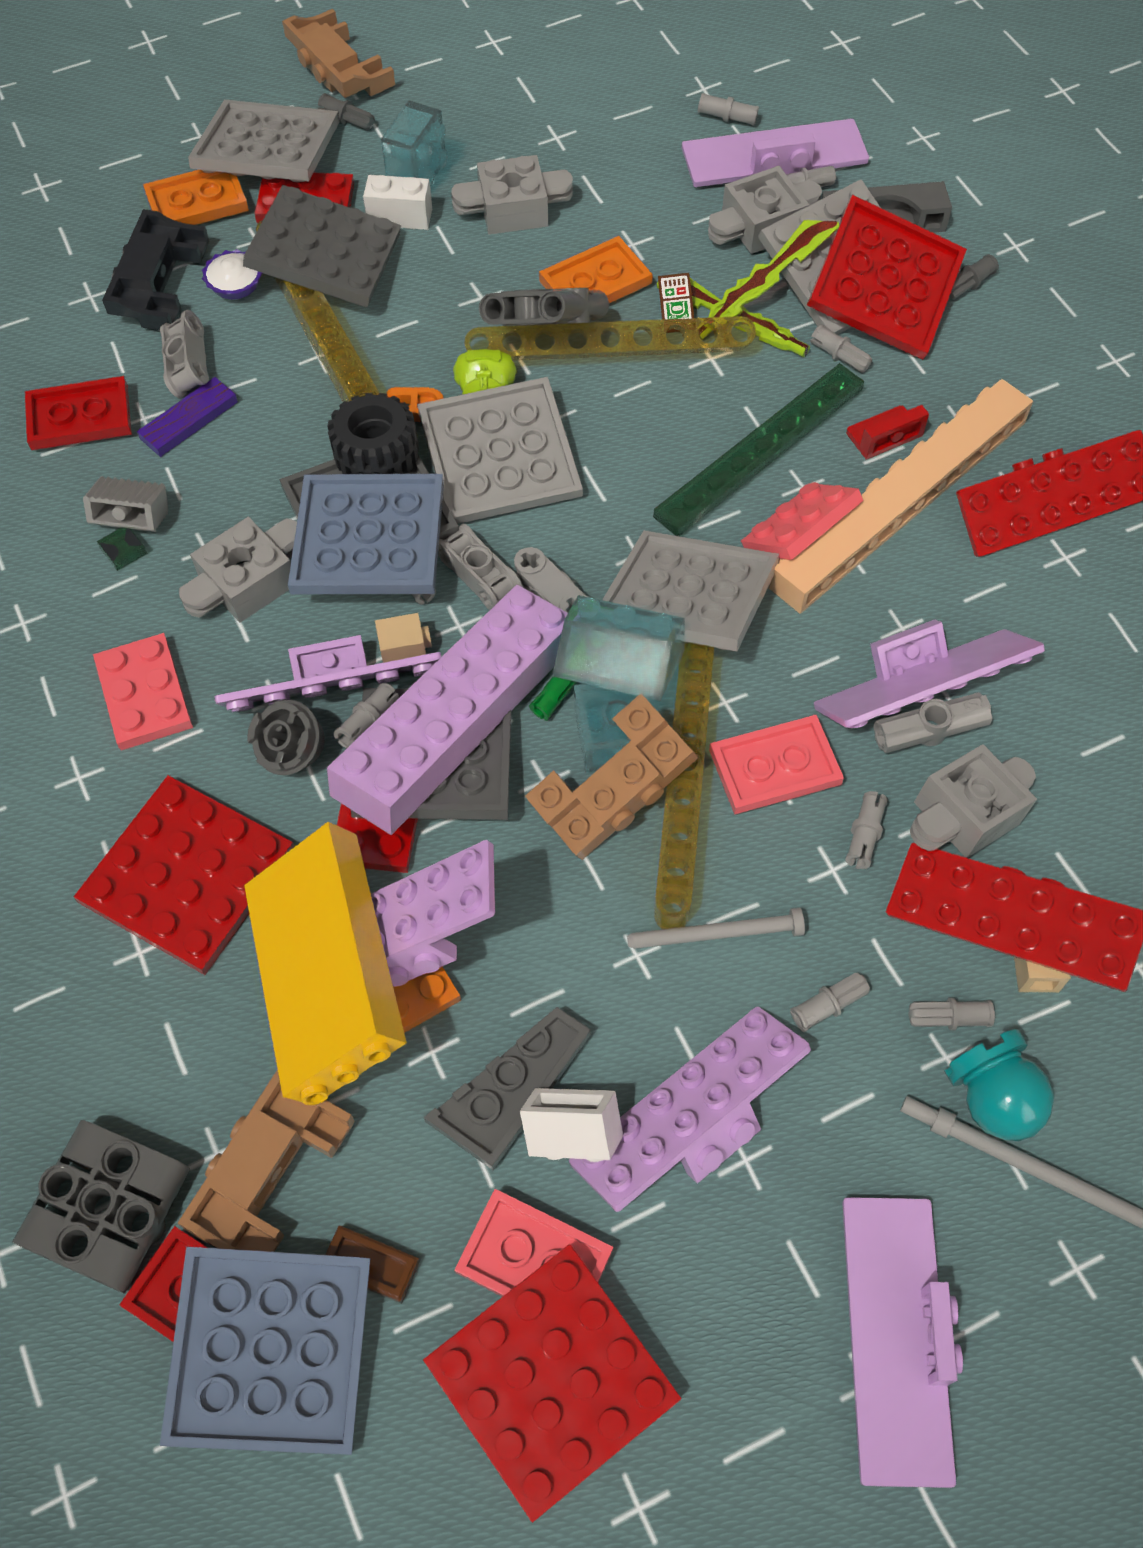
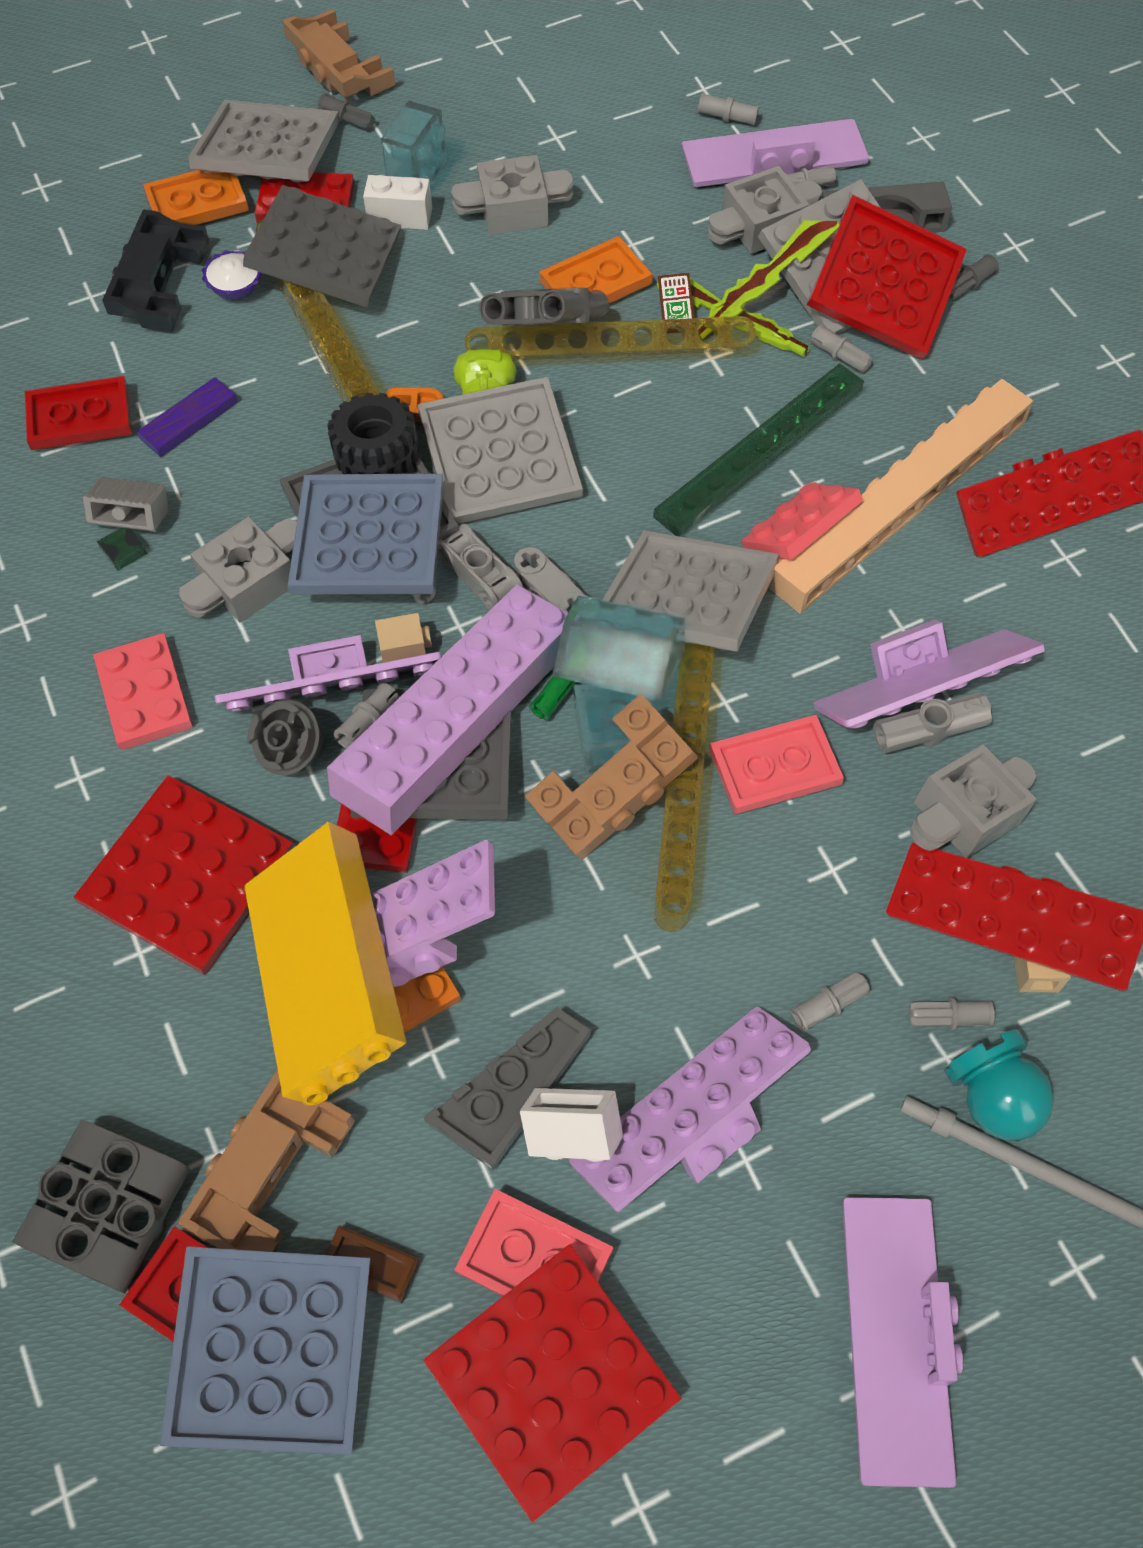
light grey piece [160,310,209,399] -> none
light grey bar [627,908,805,949] -> none
light grey pin [845,791,888,869] -> none
red panel [846,405,929,460] -> none

